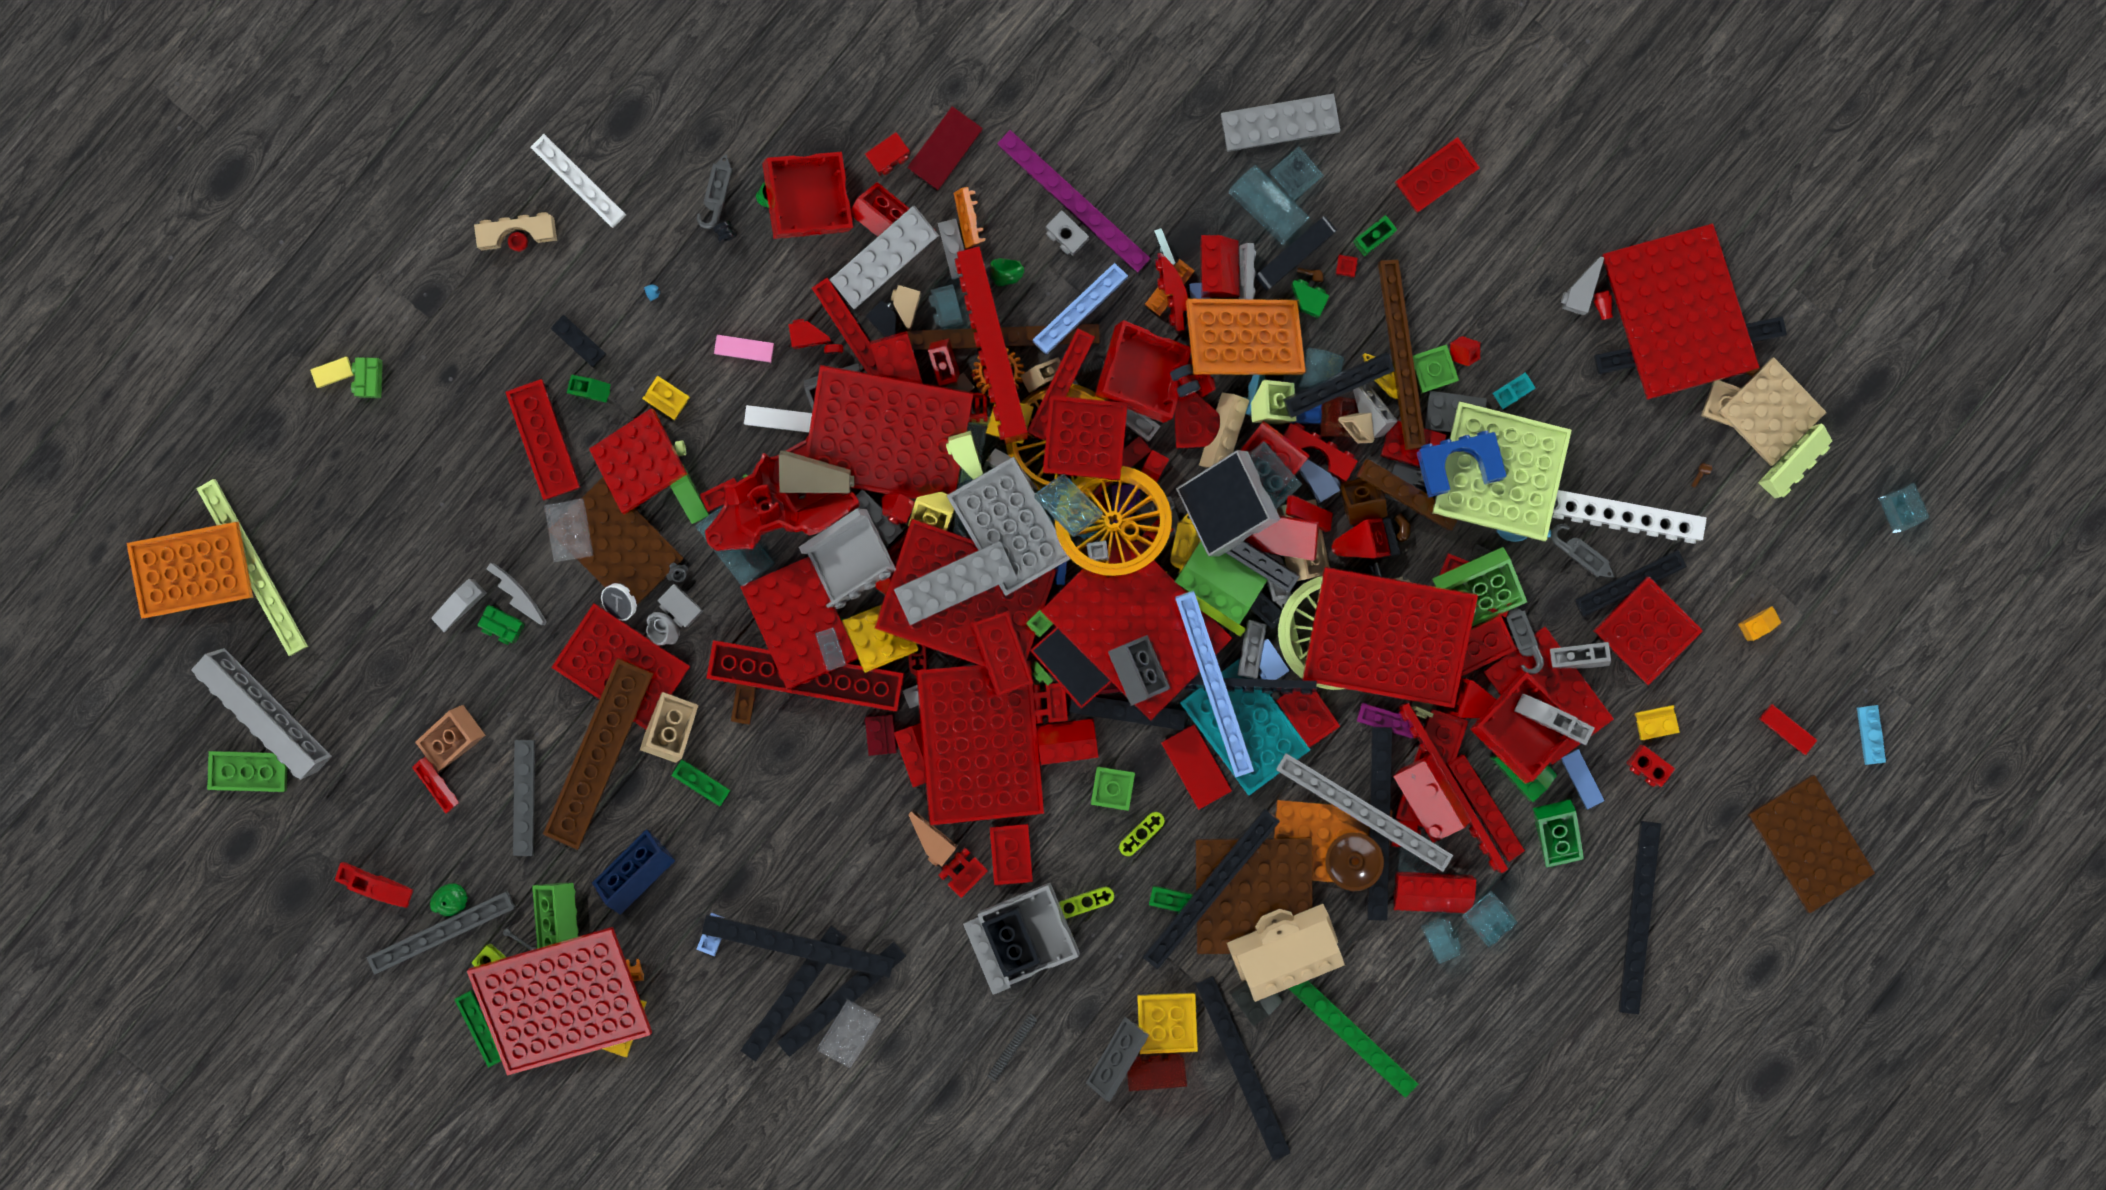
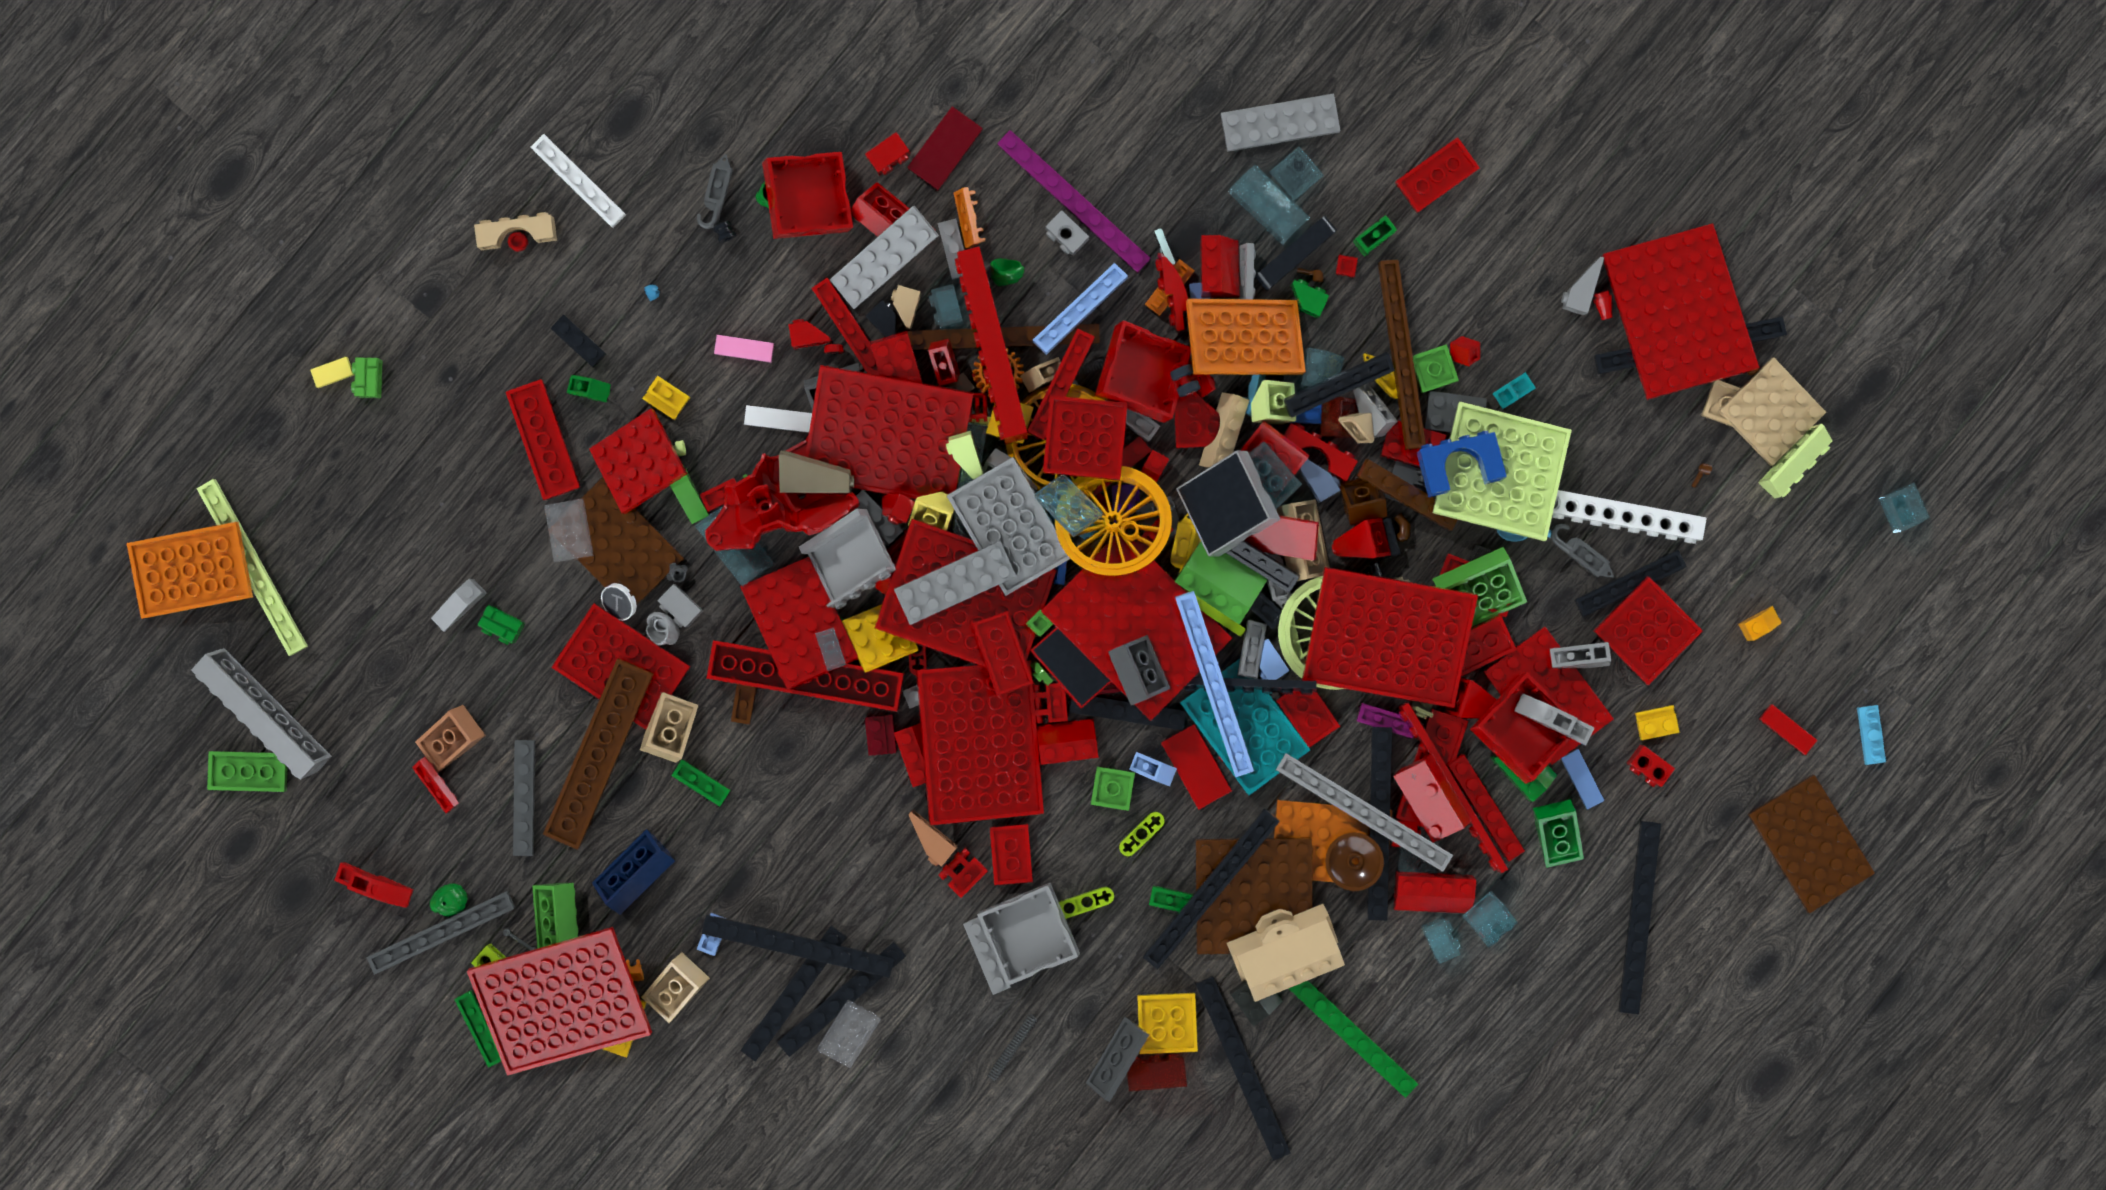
light grey slope [487,563,547,625] -> none
black slope [982,906,1041,977] -> none
light grey tile [1087,541,1109,562] -> none
red tile [1286,495,1333,532] -> none
dark grey plate [1506,607,1544,674] -> none
none -> tan slope [641,952,710,1023]
none -> light blue slope [1129,752,1177,786]

